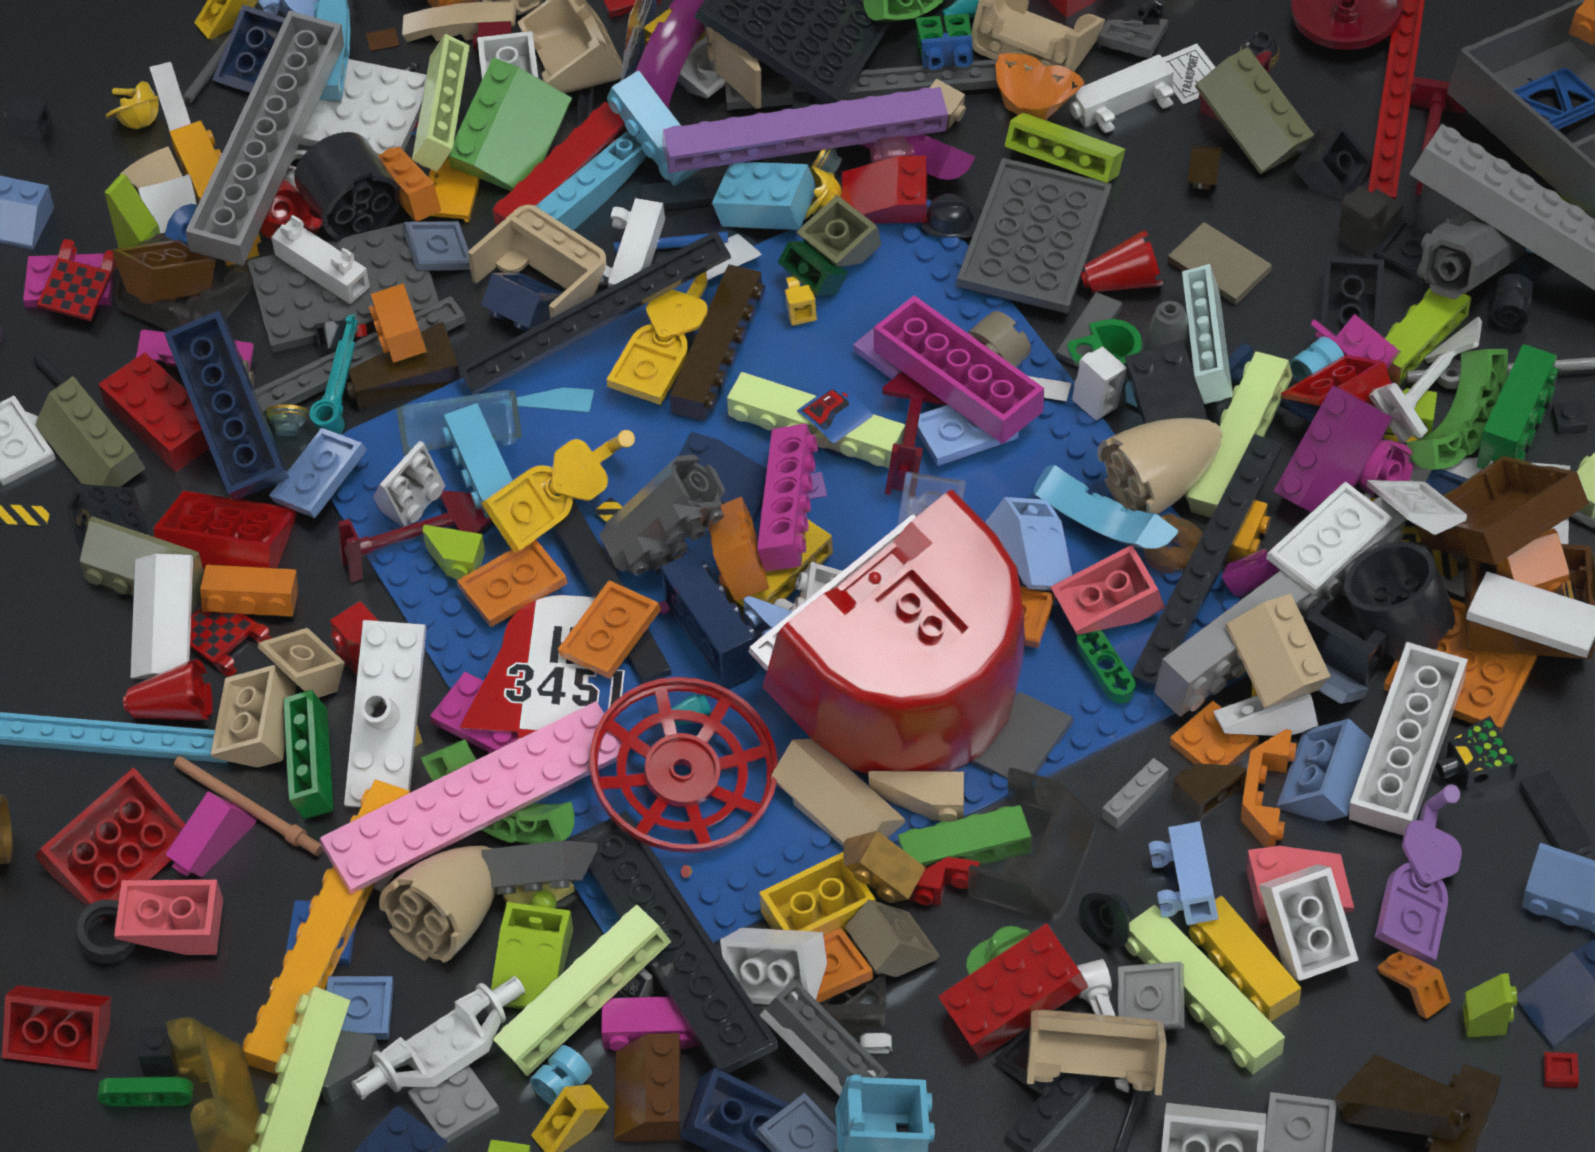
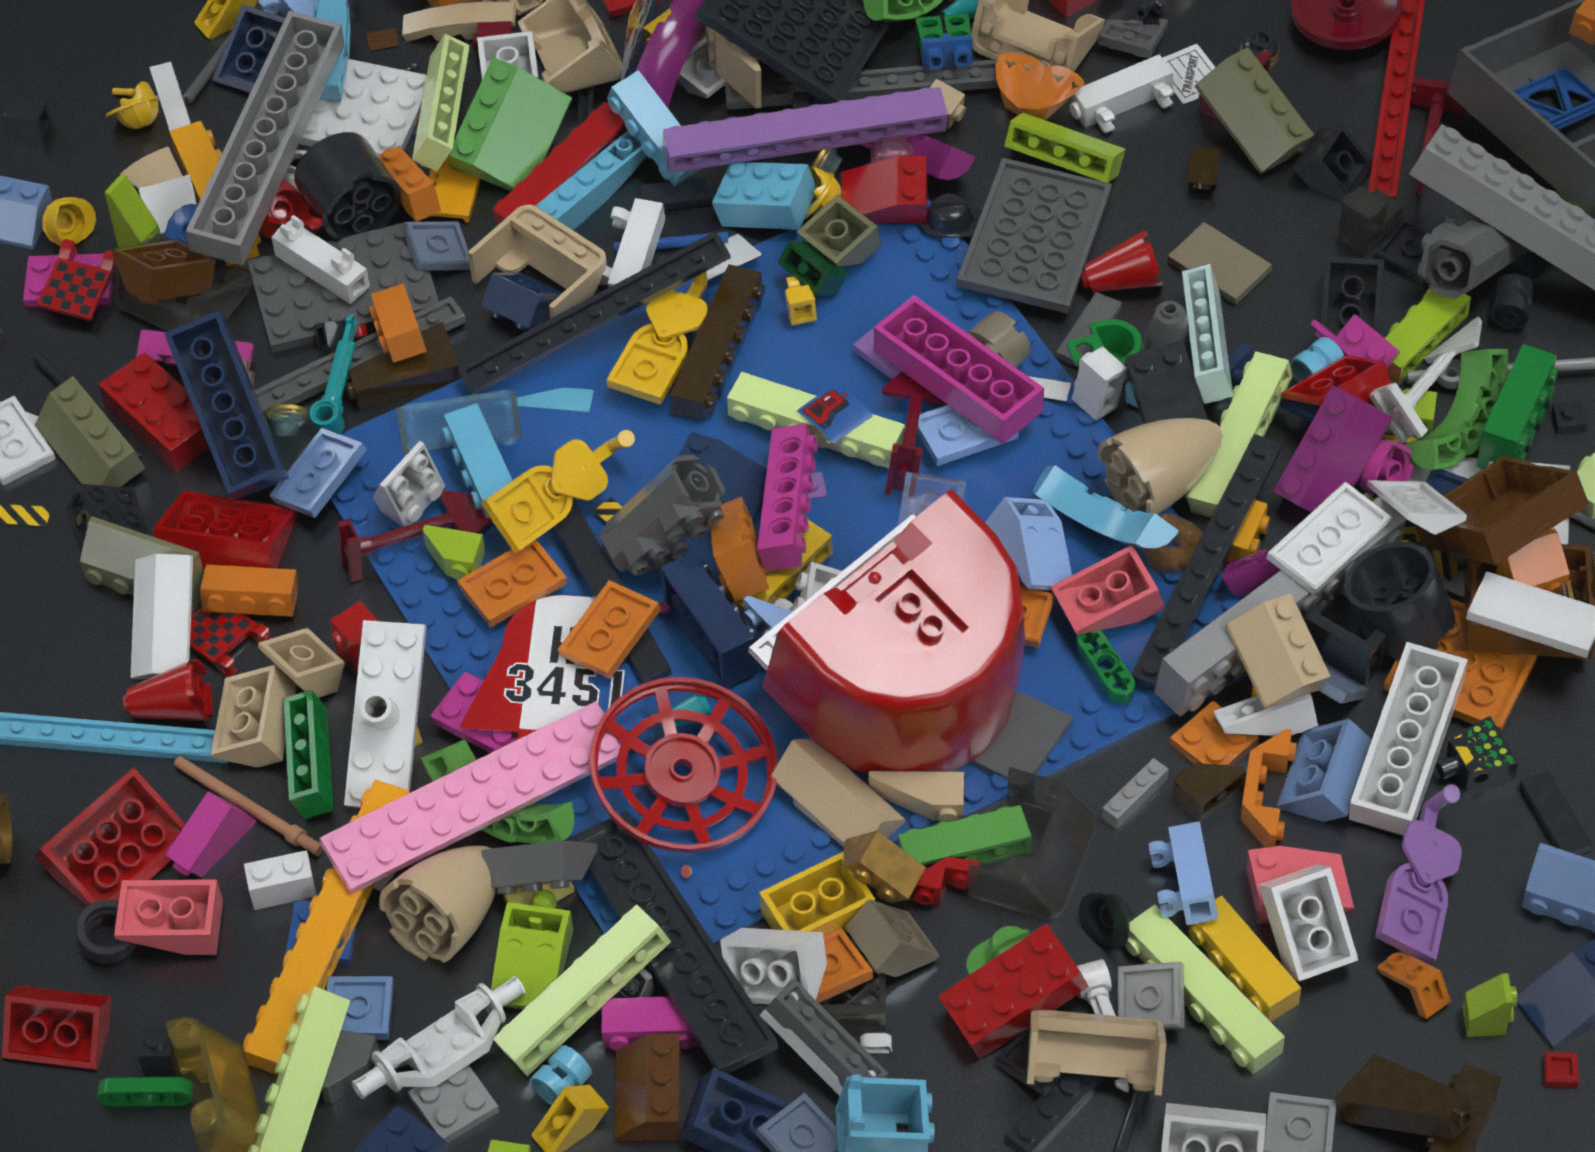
none -> yellow piece [42,197,96,246]
none -> white brick [244,850,317,910]

